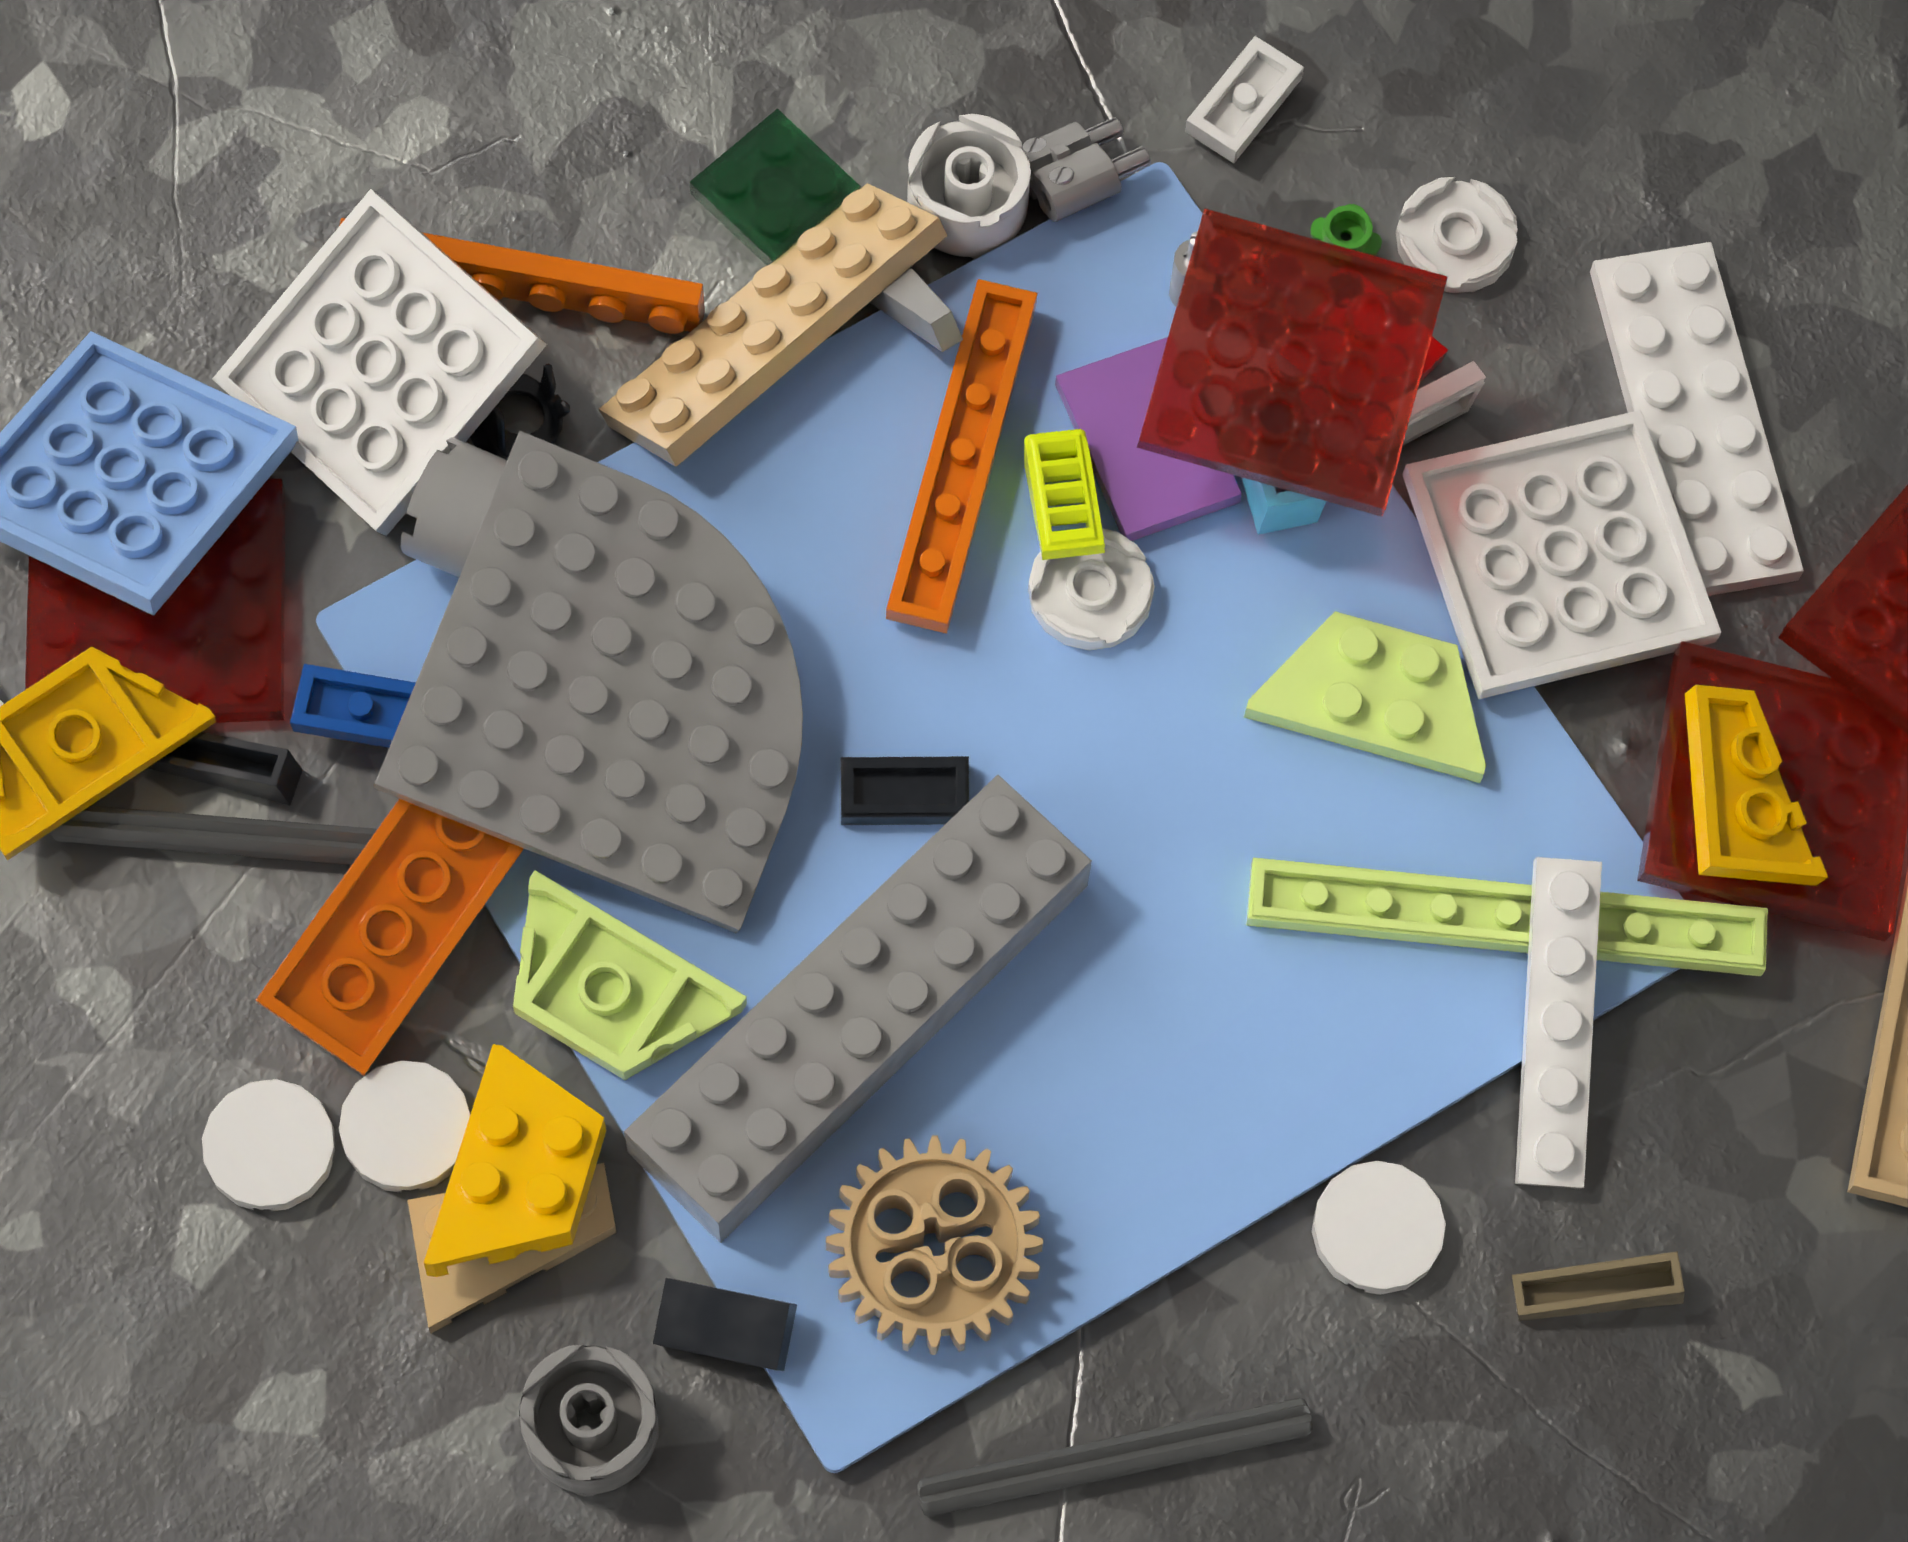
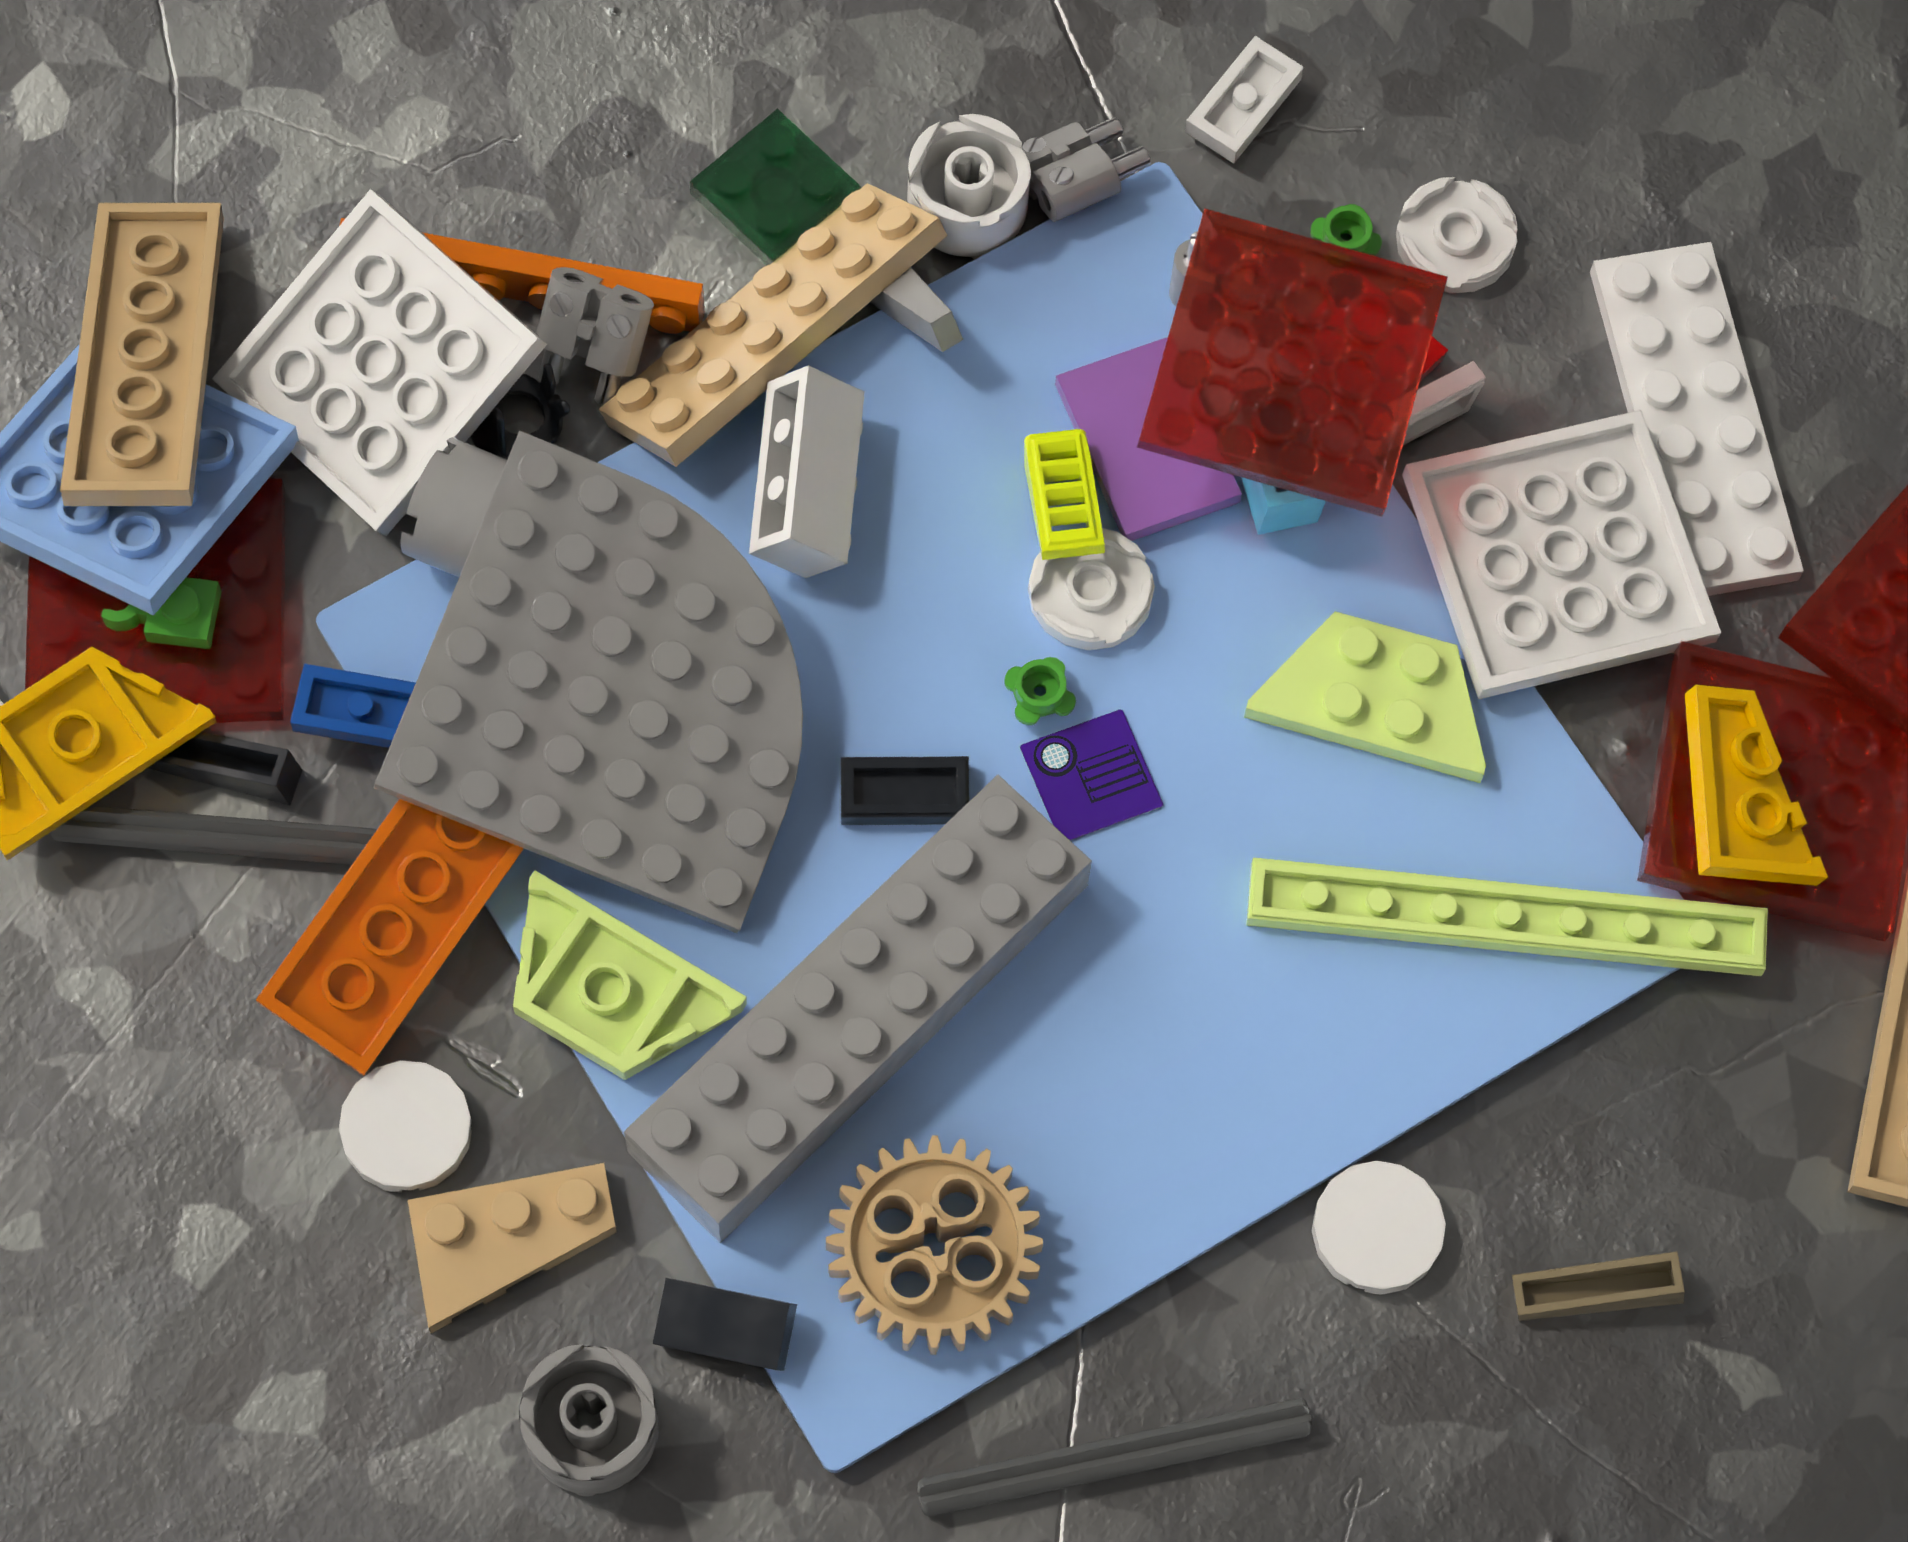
white tile [202,1079,336,1211] -> none
yellow wing [423,1044,607,1277] -> none
orange plate [886,279,1038,634] -> none
white plate [1515,857,1602,1189] -> none
none -> tan plate [60,203,224,506]
none -> bright green plate [102,578,222,649]
none -> light grey piece [536,267,654,405]
none -> white brick [749,365,865,578]
none -> bright green plate [1004,657,1076,725]
none -> dark purple sticker [1020,709,1163,840]

